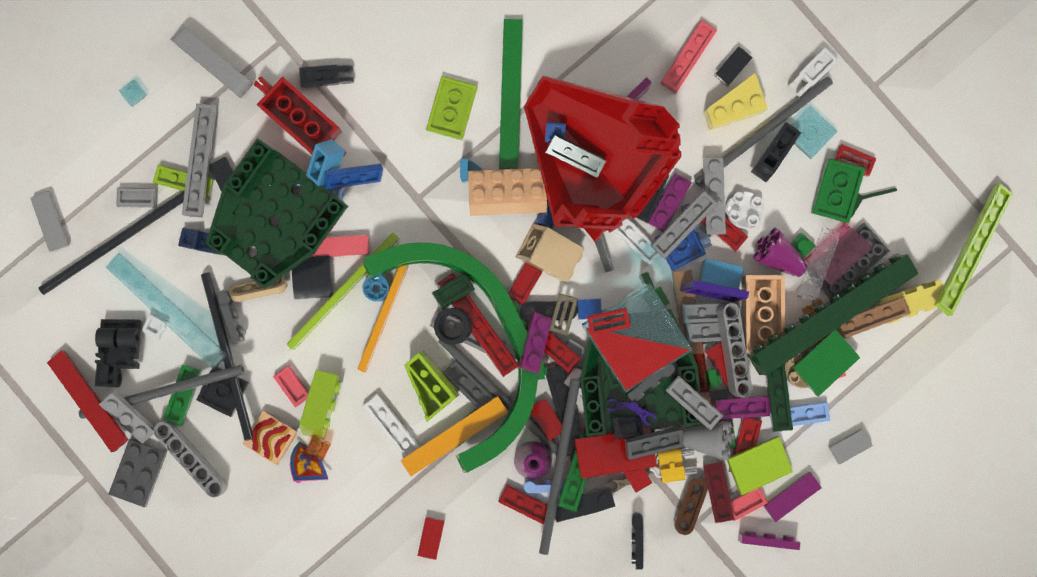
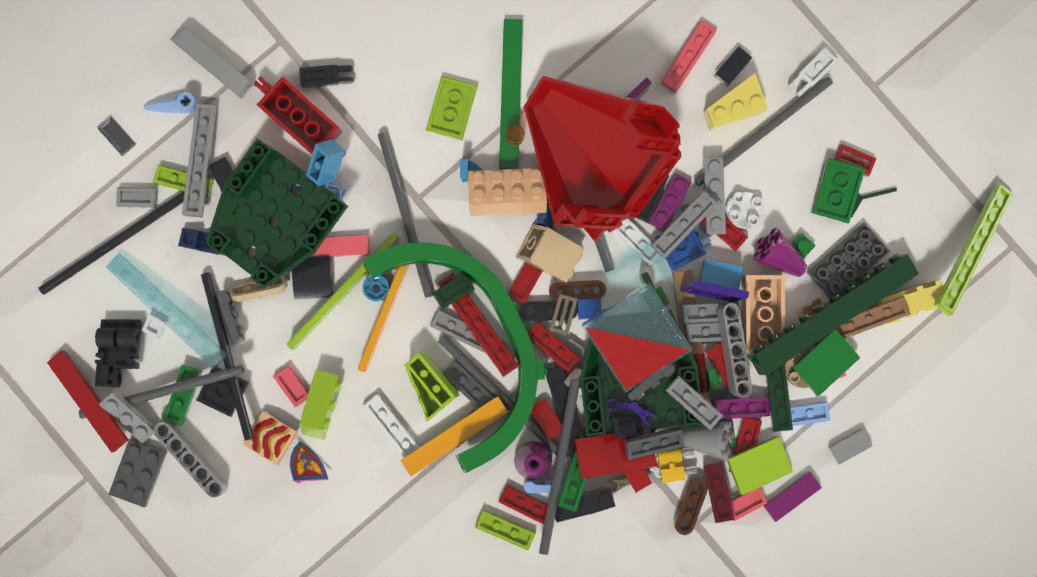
light grey tile [30,191,69,252] -> none
clear light blue plate [119,79,148,107] -> none
clear orange wheel [305,436,331,461] -> none
blue tile [324,163,383,189] -> none
red tile [417,517,445,560] -> none
black tyre [434,308,473,345] -> none
magenta plate [519,312,552,374] -> none
blue tile [545,122,566,142] -> none
plate [546,134,606,177] -> none
red tile [587,307,631,336] -> none
black hinge [632,512,644,570] -> none
magenta plate [738,530,801,550] -> none
black slope [751,122,802,182] -> none
clear light blue tile [792,106,838,159] -> none
clear tile [797,227,841,302] -> none
clear pink piece [804,223,873,285] -> none
none -> clear tile [96,115,137,156]
none -> light blue piece [144,92,199,113]
none -> dark grey piece [378,132,433,298]
none -> lime tile [475,509,536,551]
none -> clear orange wheel [505,125,525,146]
none -> reddish brown plate [549,280,606,301]

